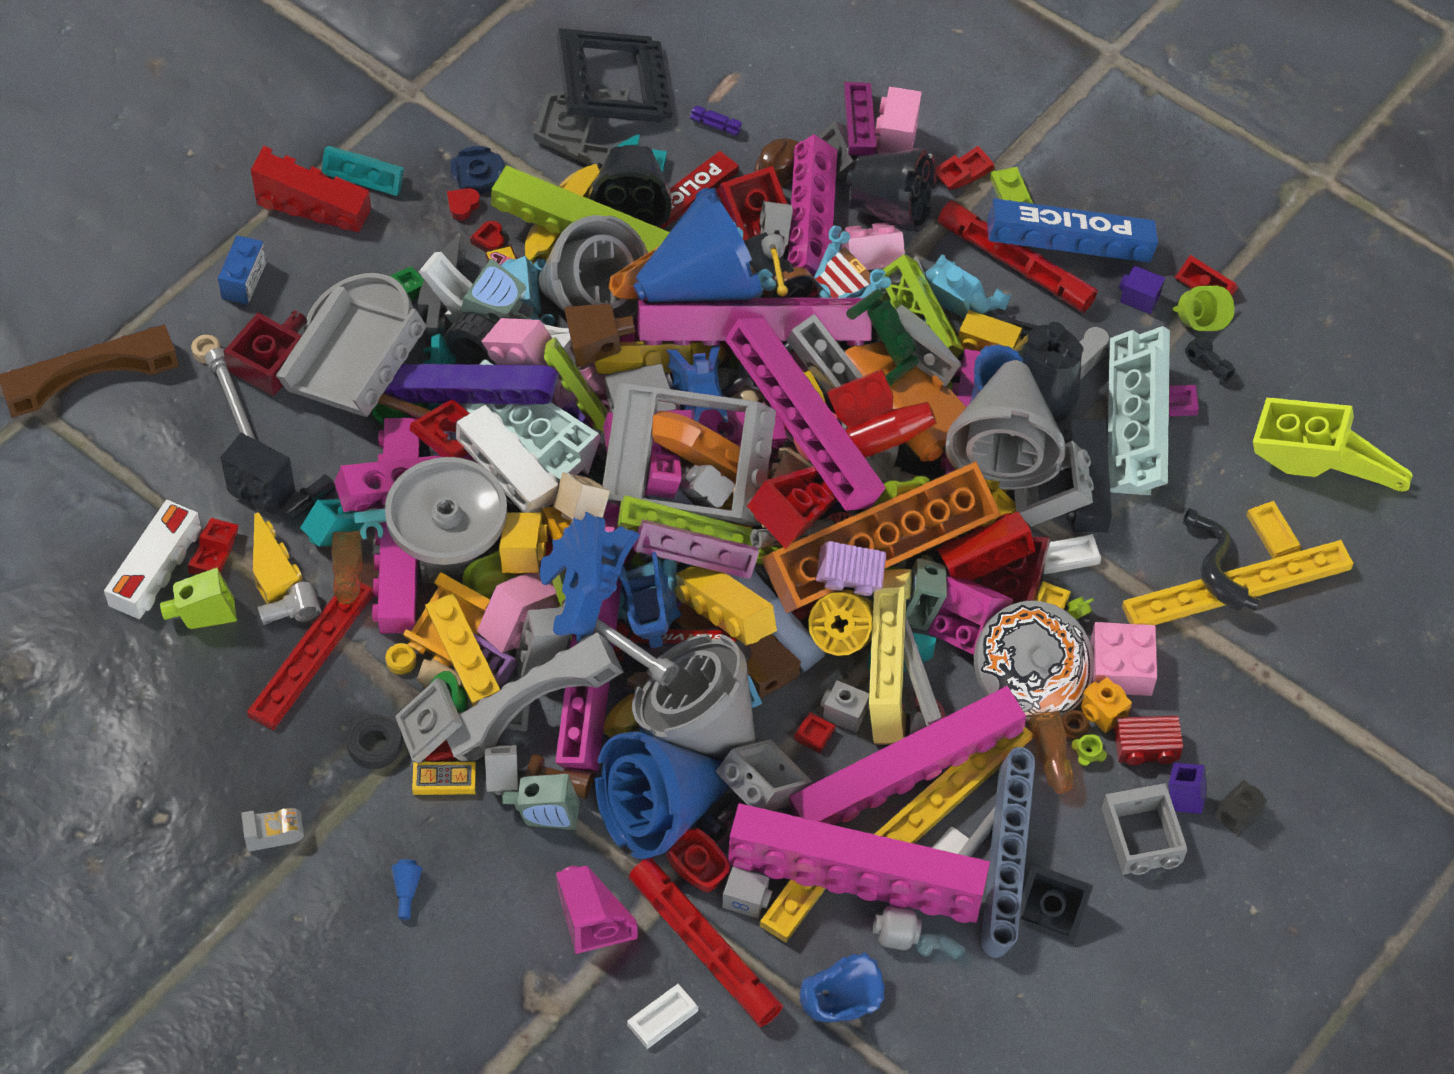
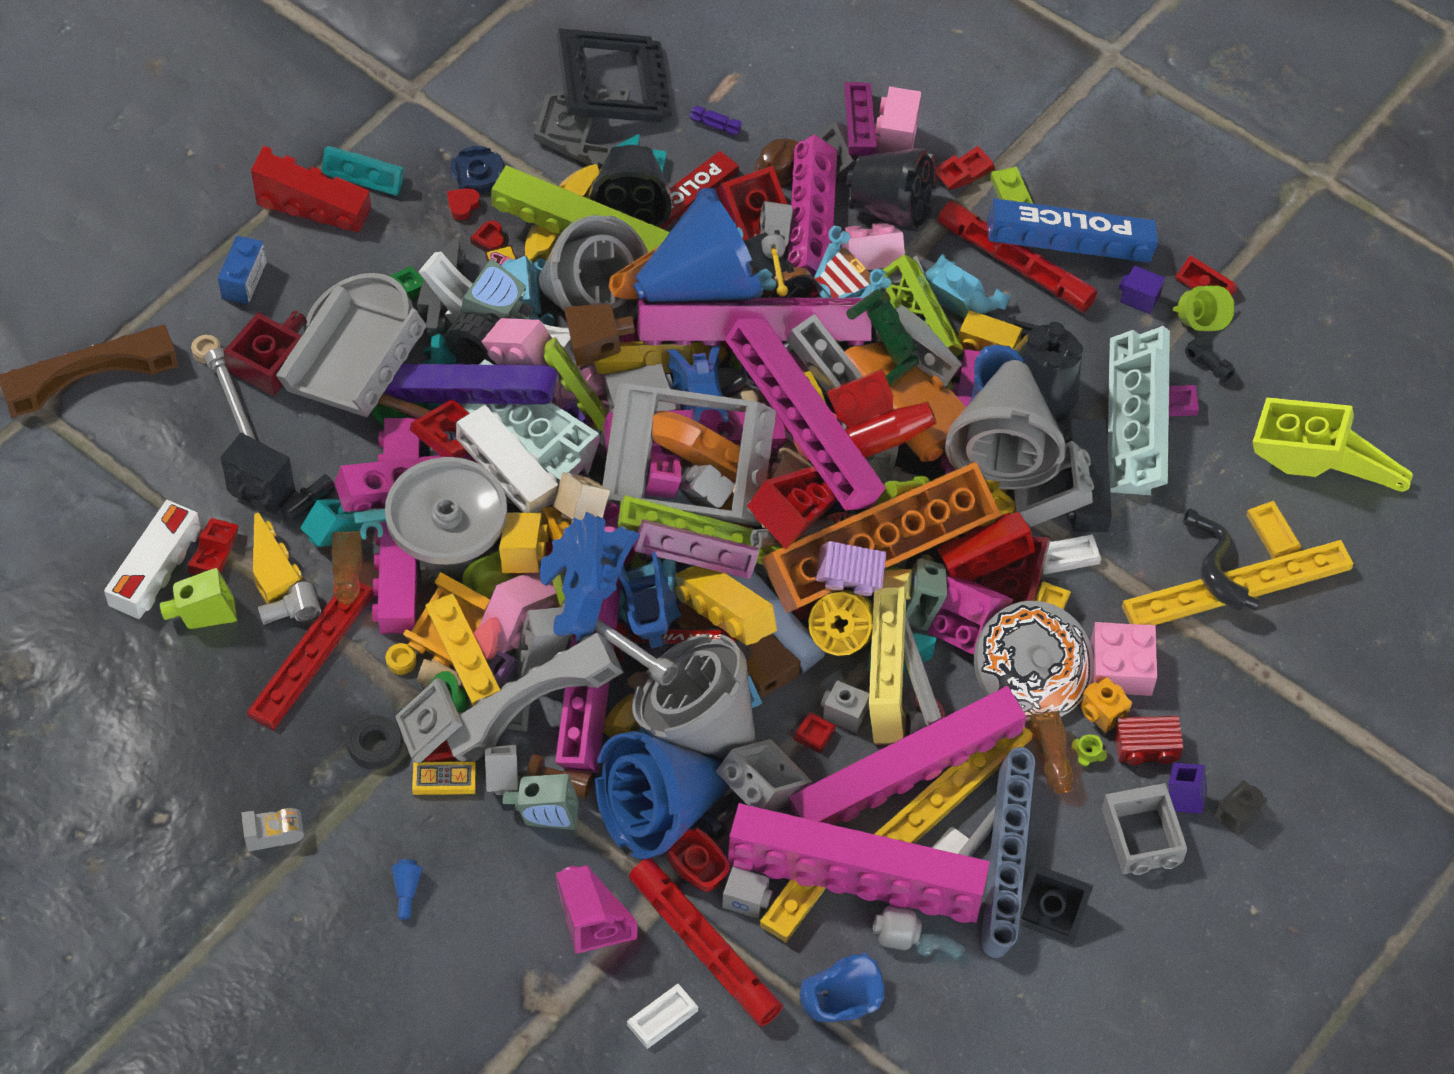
reddish brown plate [1059,710,1090,740] -> none
lime plate [1066,596,1094,620] -> none
light grey leg [1079,327,1109,380] -> none
none -> coral tile [473,617,501,660]

